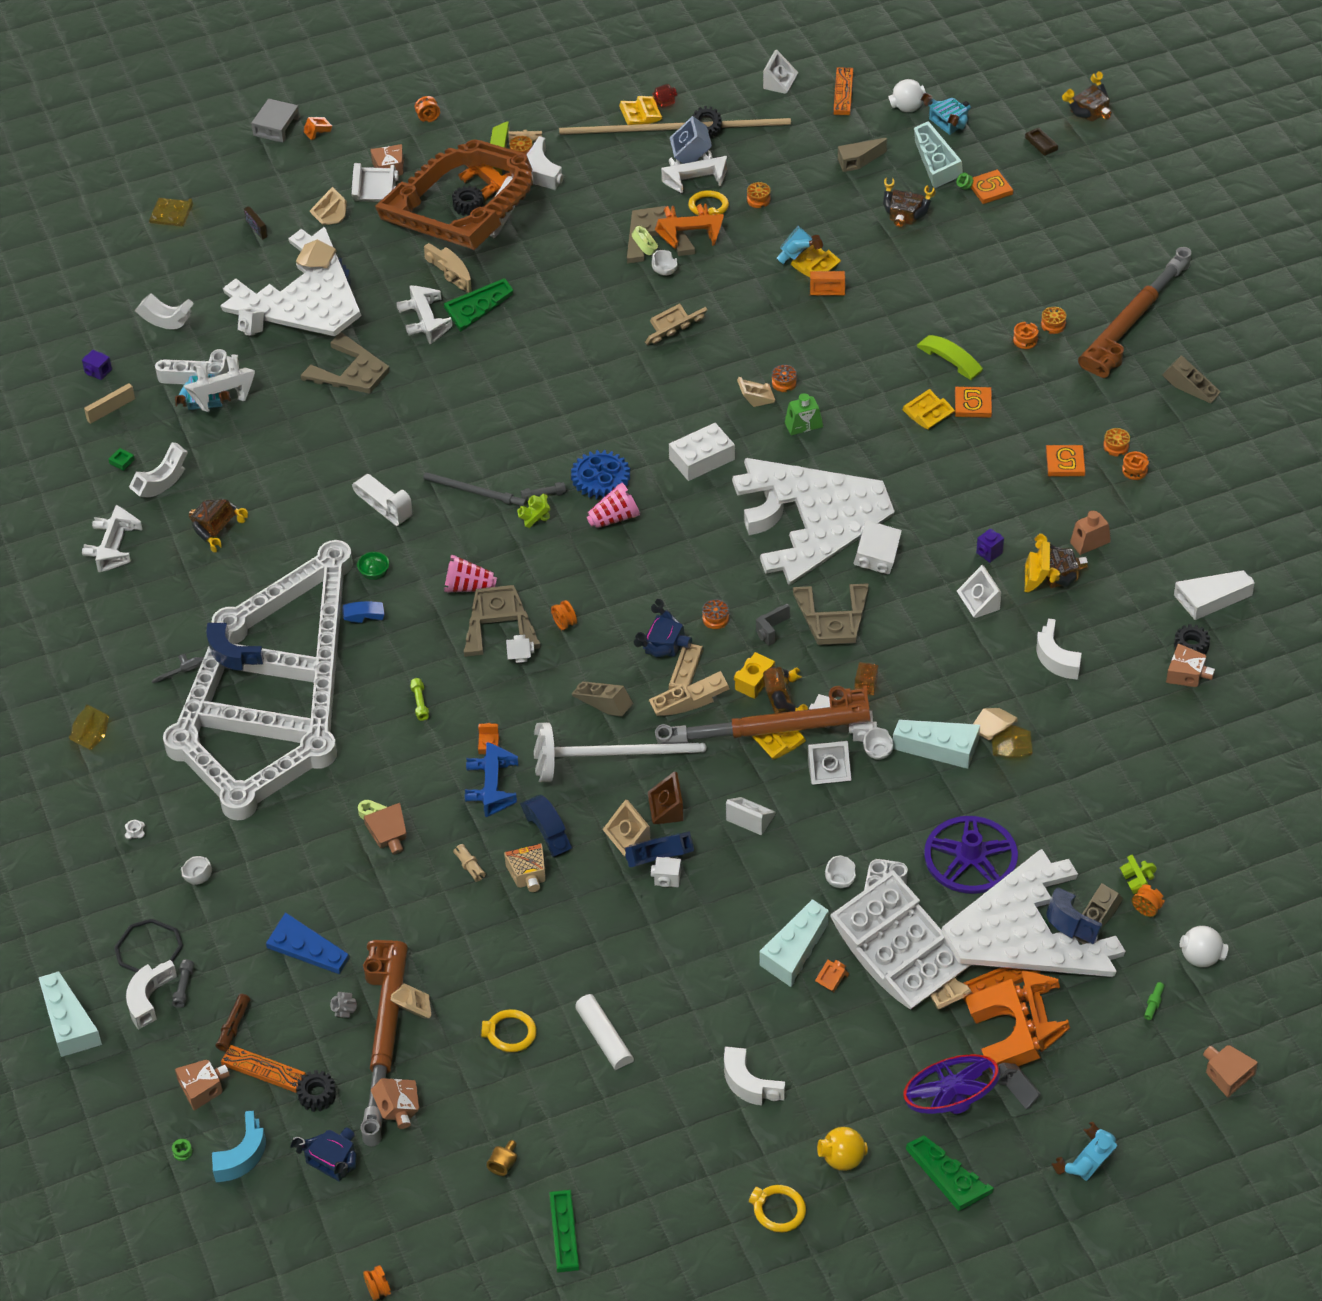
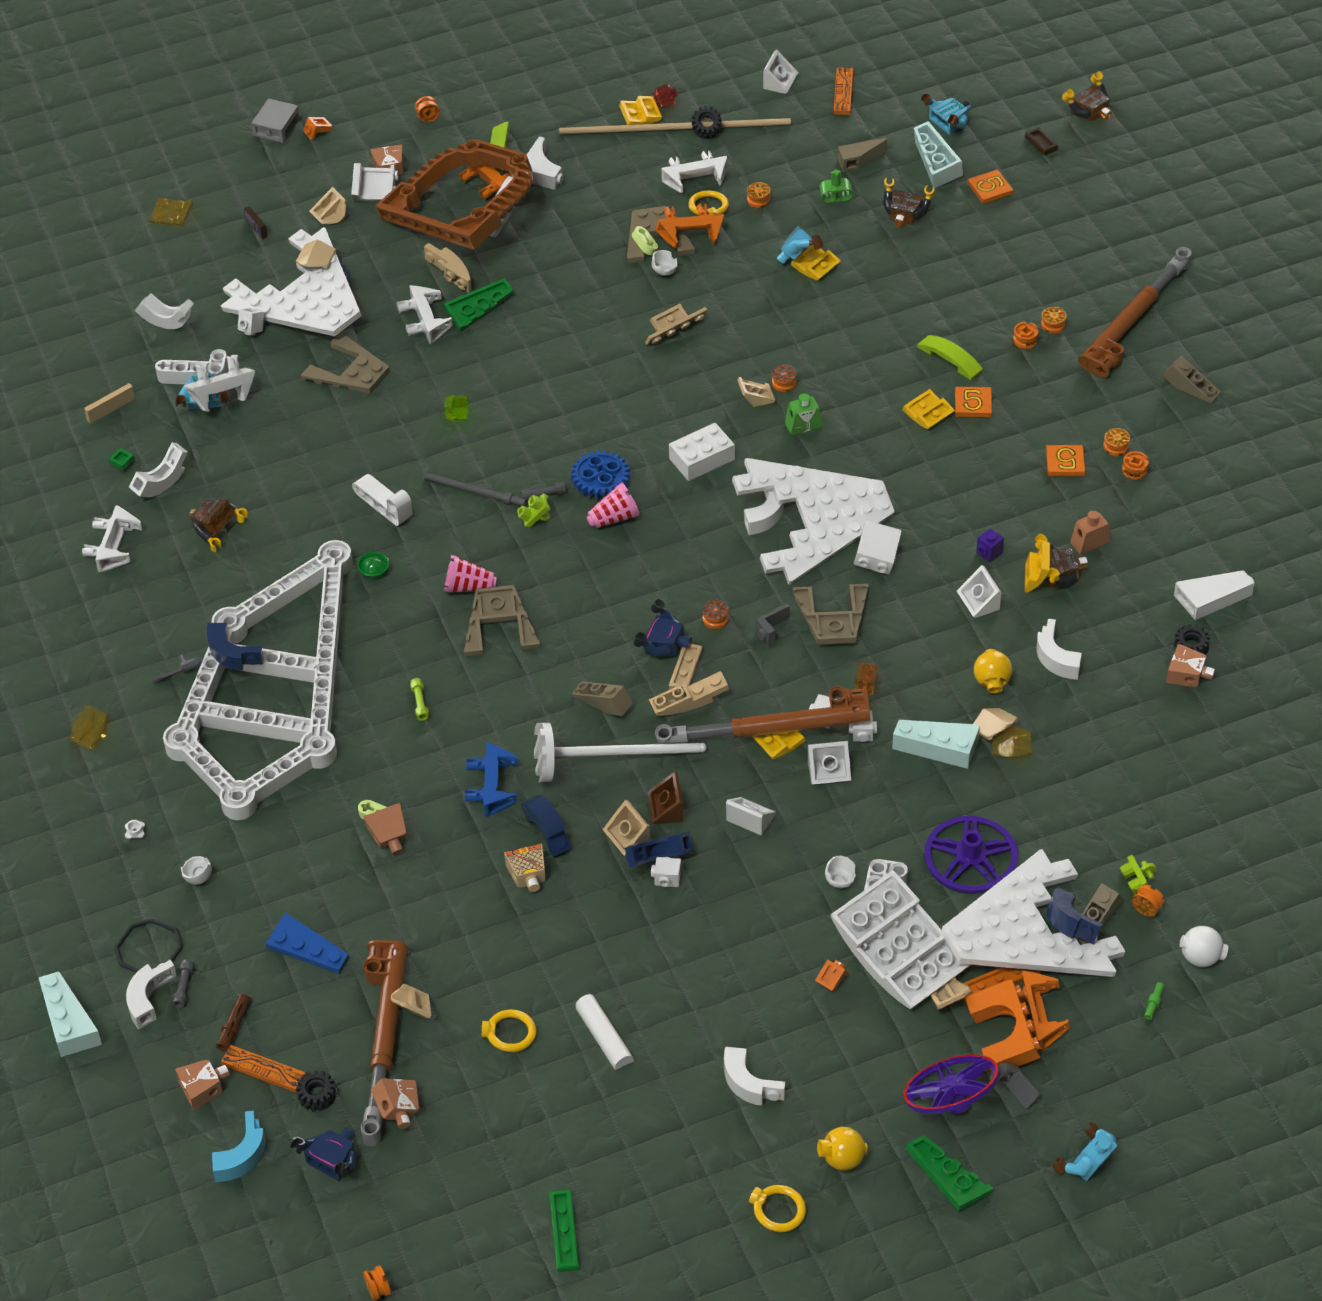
dark purple brick [82,350,112,380] -> none
bright green bush [172,1139,192,1161] -> none
light grey gear [330,992,357,1018] -> none
blue slope [342,601,384,623] -> none
black tyre [452,185,483,216] -> none
tan pin [453,844,486,882] -> none
orange bracket [478,723,499,754] -> none
pearl gold piece [486,1140,517,1176] -> none
white brick [506,635,534,662] -> none
tan pin [508,130,542,142] -> none
wheel [509,136,533,155] -> none
orange wheel [551,600,577,630] -> none
sand blue brick [670,116,712,164] -> none
yellow brick [734,652,775,699] -> none
light aqua wedge [760,899,828,987] -> none
torso [763,667,808,713] -> none
orange panel [810,271,845,295] -> none
white hair [863,727,894,760] -> none
white brick [888,79,926,112] -> none
bright green bush [956,173,974,190] -> none
nougat torso [1203,1045,1258,1097] -> none
none -> clear neon green panel [444,395,469,421]
none -> bright green beam [819,169,854,203]
none -> yellow brick [974,649,1012,693]

